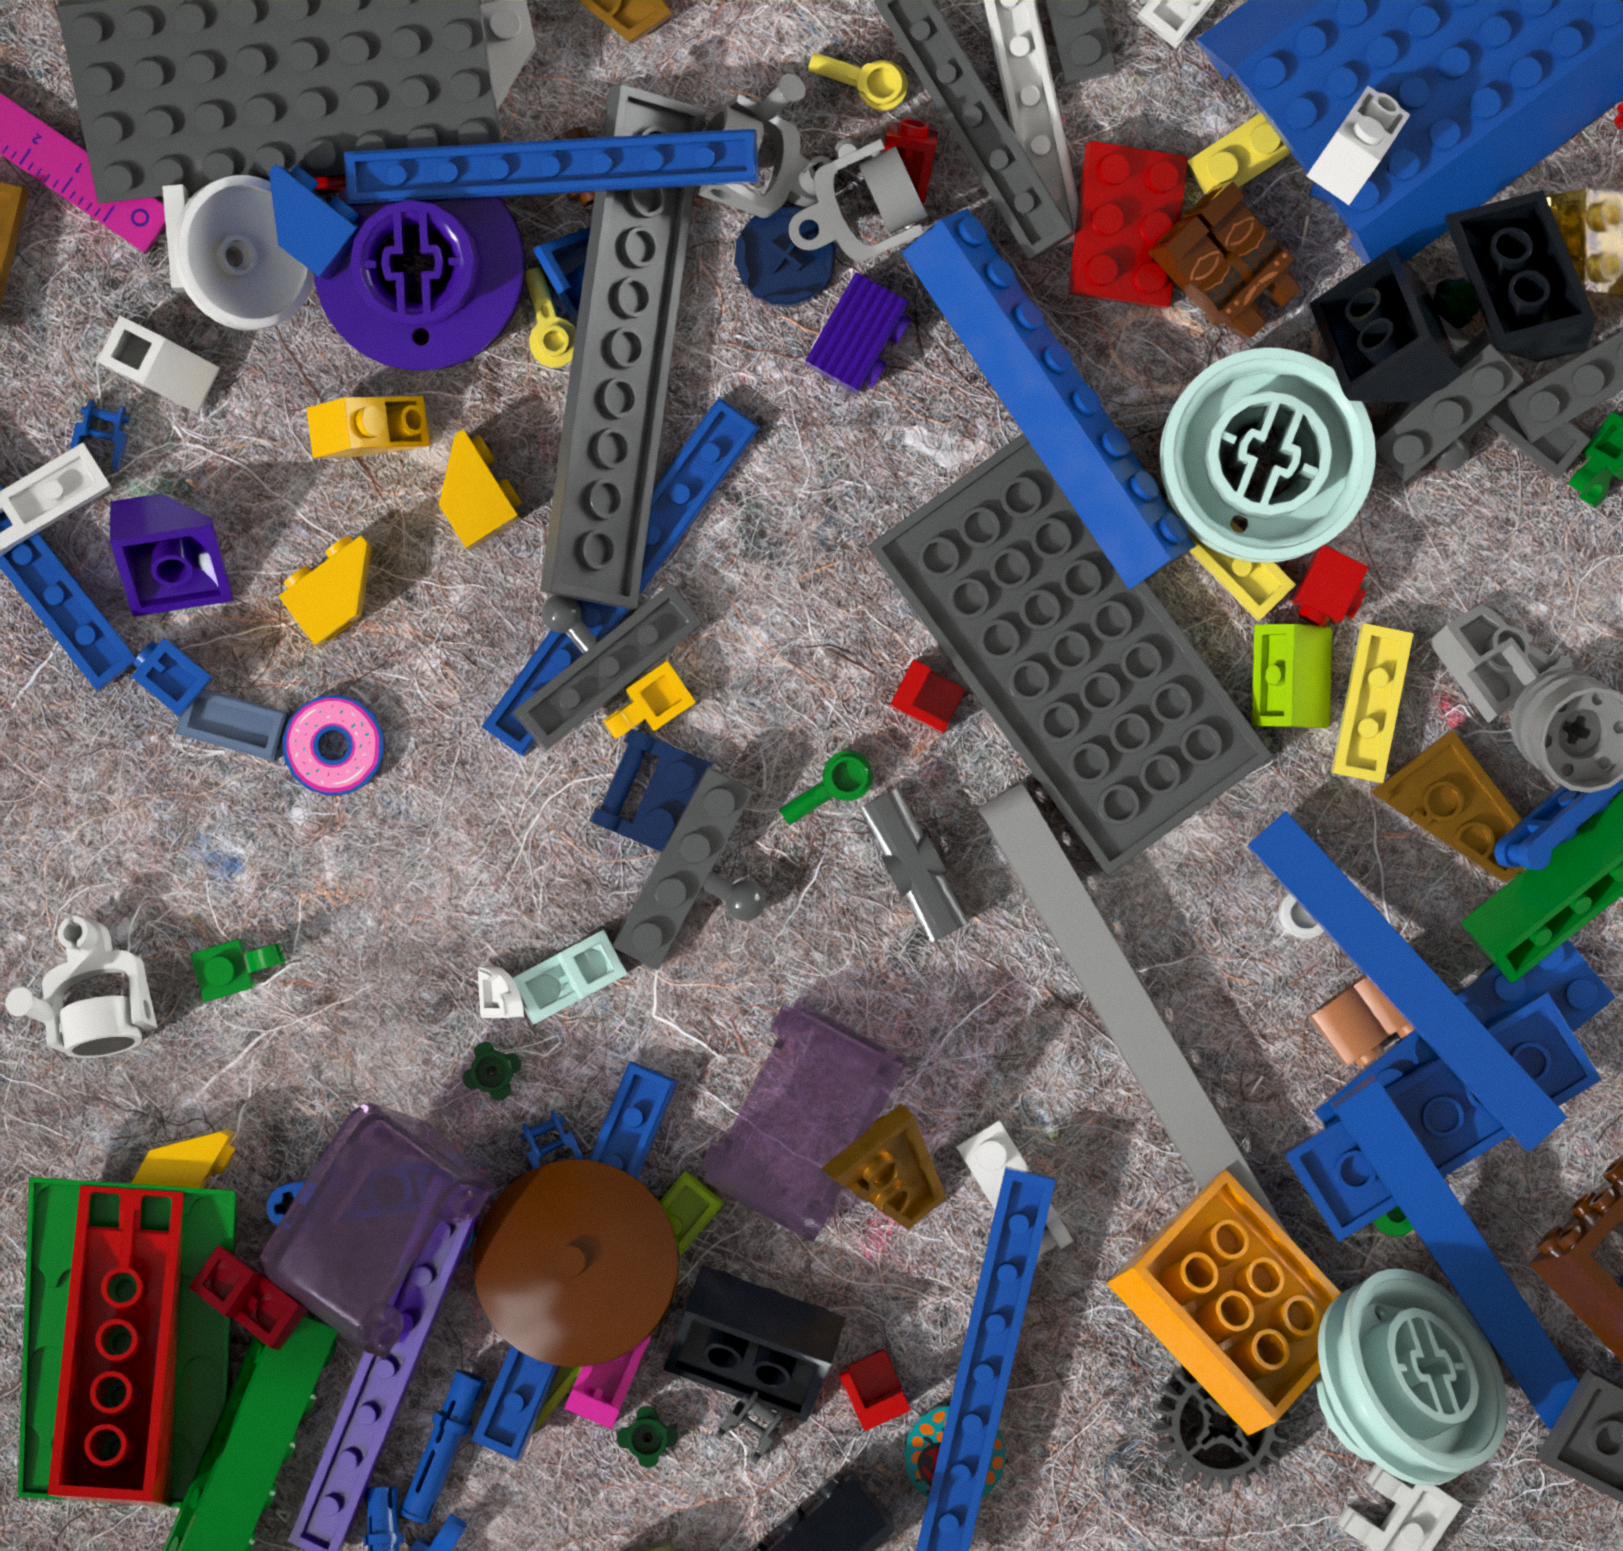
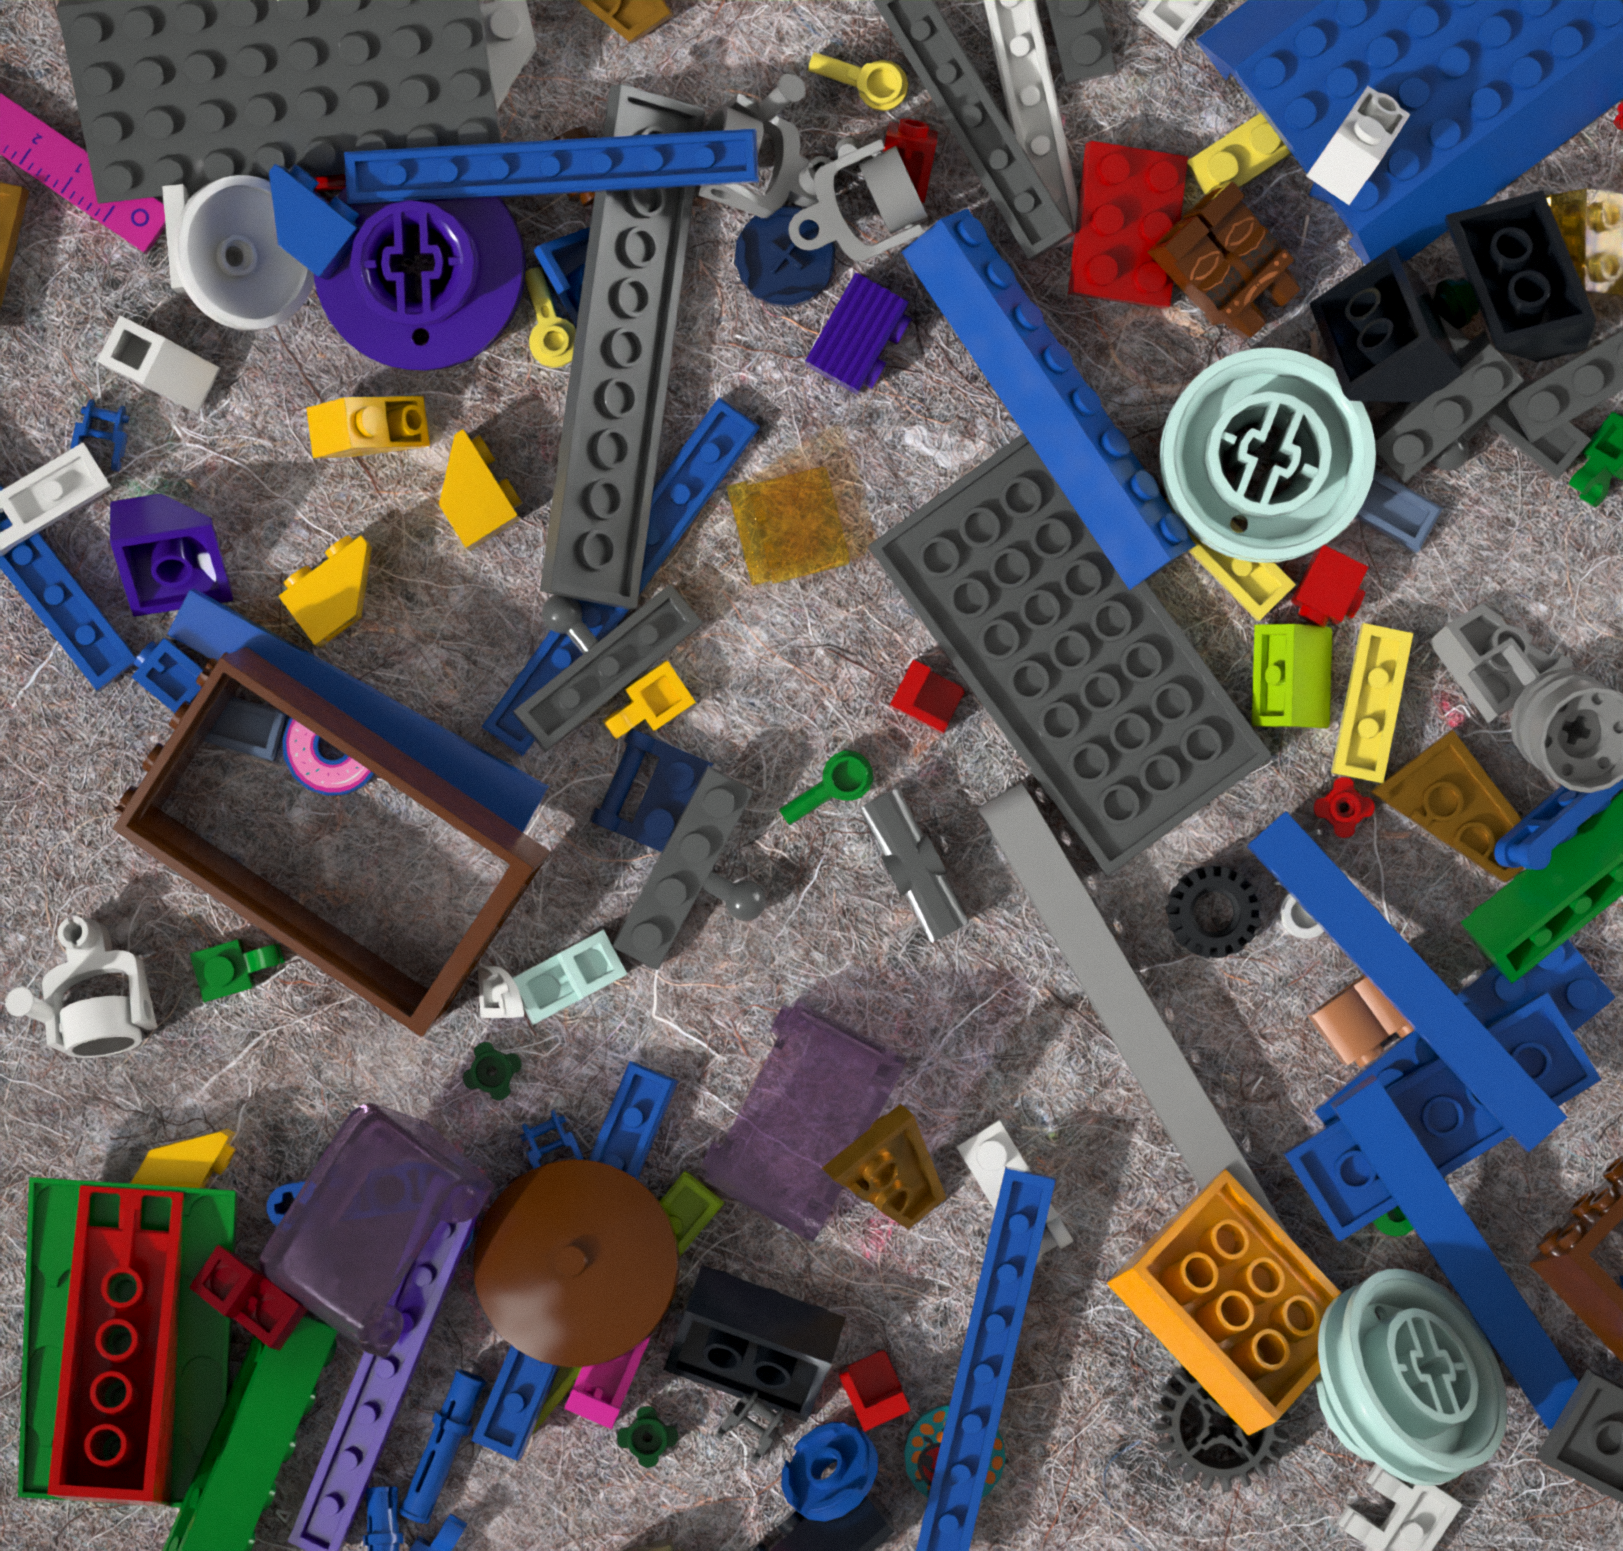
none -> reddish brown door [112,647,551,1037]
none -> blue tile [167,588,549,832]
none -> clear yellow bracket [726,466,850,589]
none -> blue tile [781,1421,878,1522]
none -> black tyre [1166,866,1262,958]
none -> red plate [1313,777,1375,838]
none -> sand blue tile [1354,469,1443,553]

